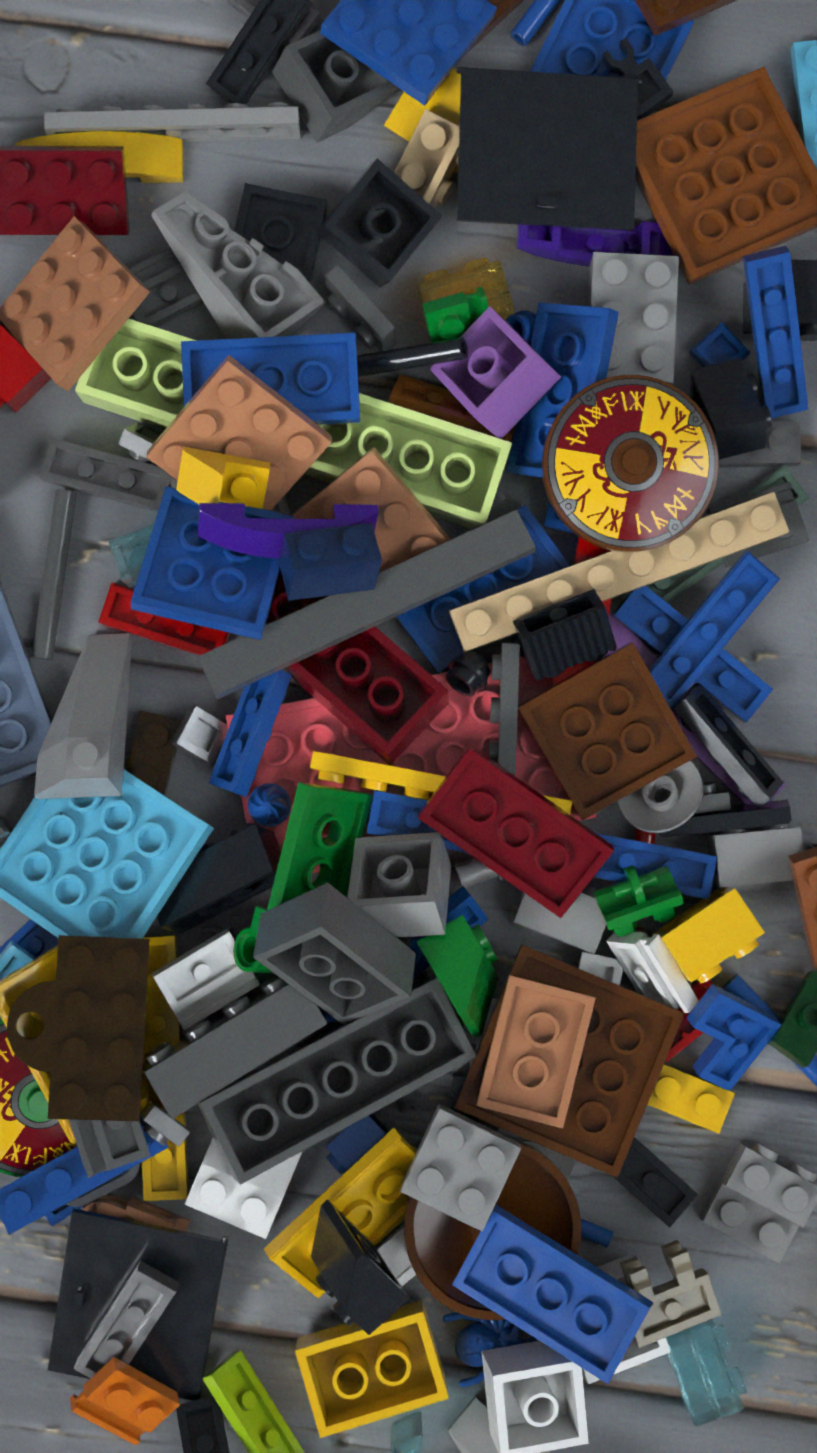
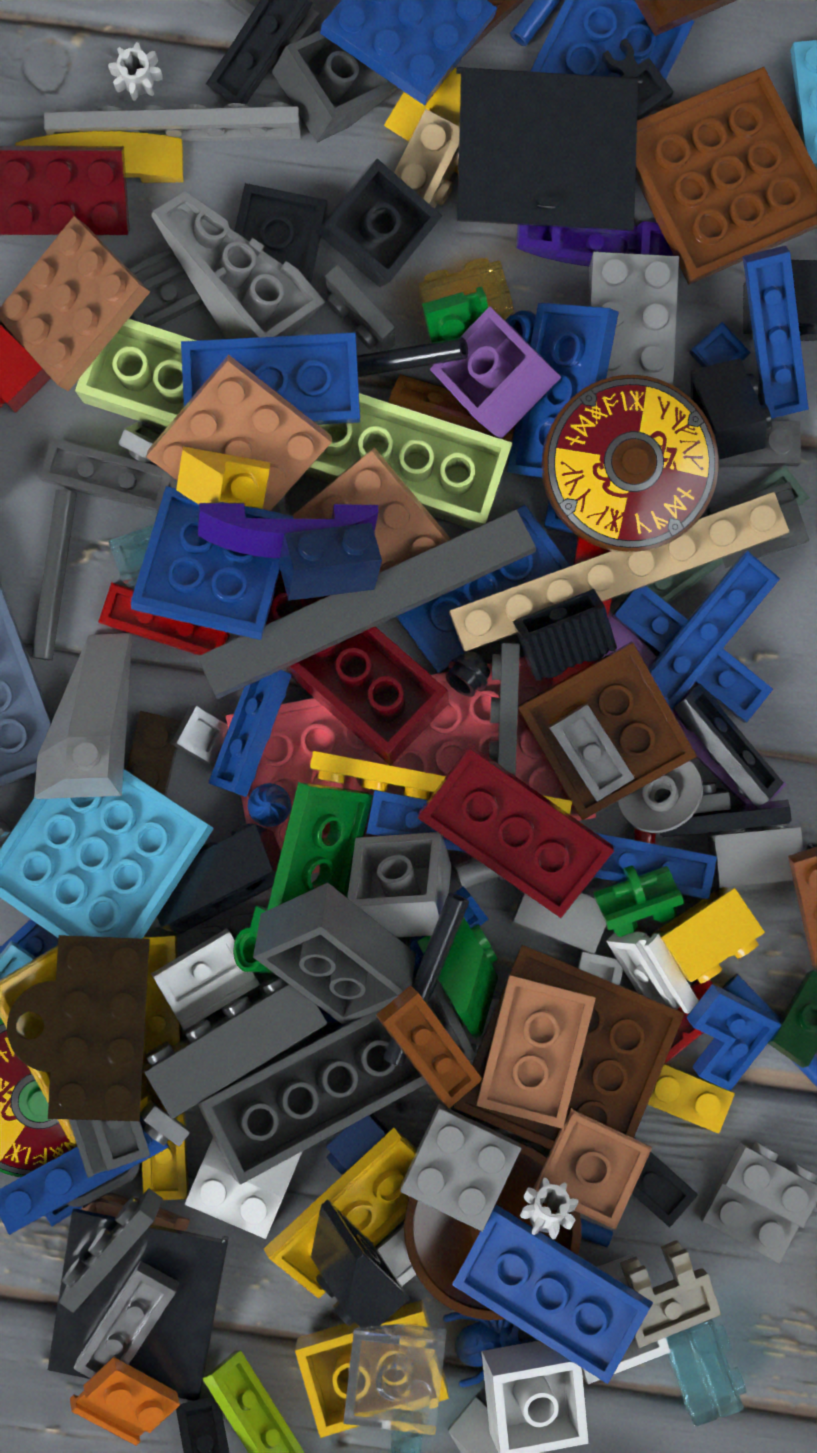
none -> dark grey plate [59,1188,163,1313]
none -> white gear [108,42,163,101]
none -> clear slope [343,1324,447,1435]
none -> dark orange plate [376,985,483,1109]
none -> black piece [383,893,469,1066]
none -> white gear [520,1178,579,1240]
none -> nougat tile [533,1108,652,1230]
none -> flat silver plate [549,702,635,802]

